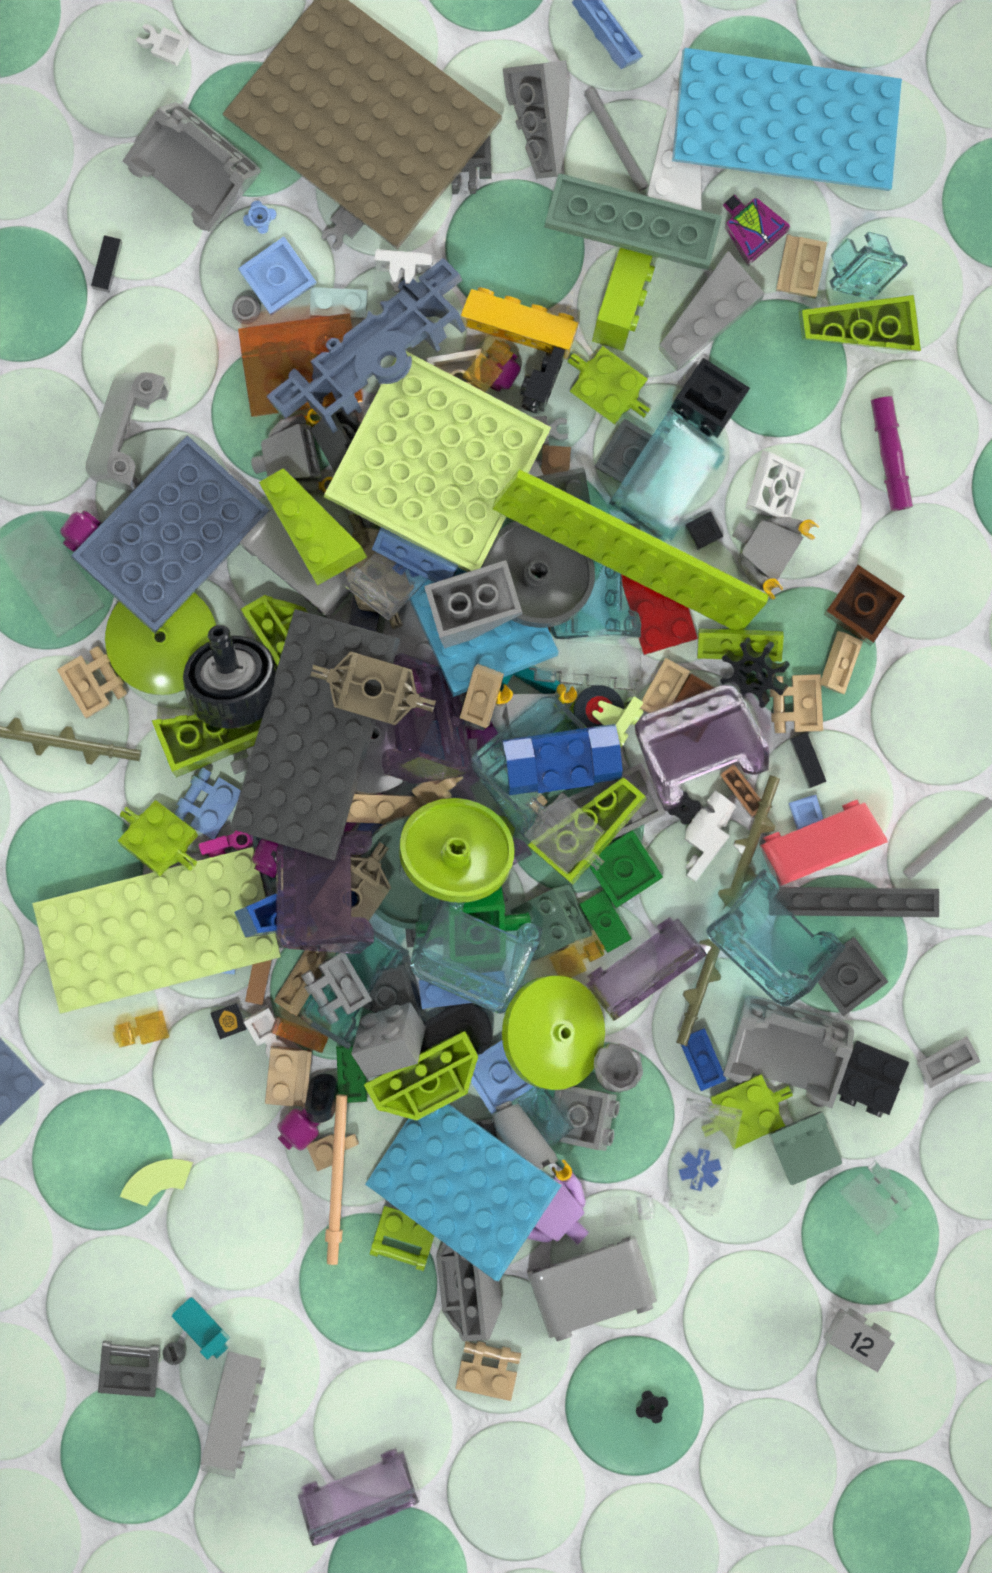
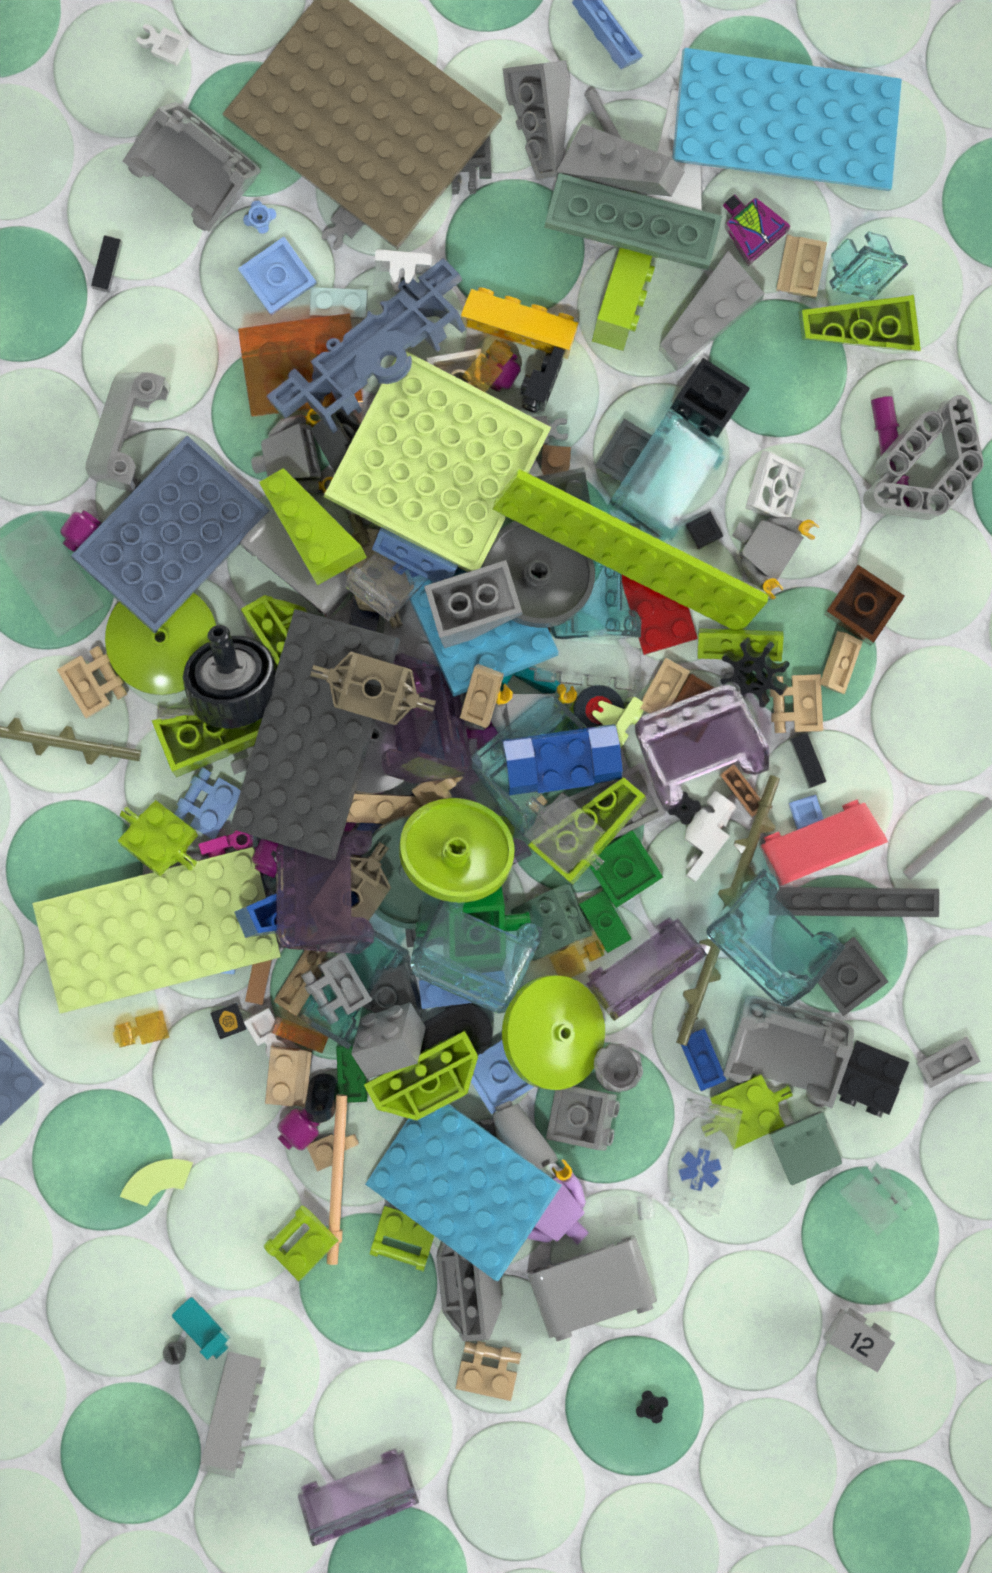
dark grey plate [98,1340,160,1397] -> none
light grey plate [232,296,260,324] -> none
clear light blue plate [517,1087,574,1146] -> none
lime plate [567,346,651,425] -> none
none -> lime plate [263,1205,339,1282]
none -> light grey wedge [556,124,685,197]
none -> light grey piece [863,395,984,520]

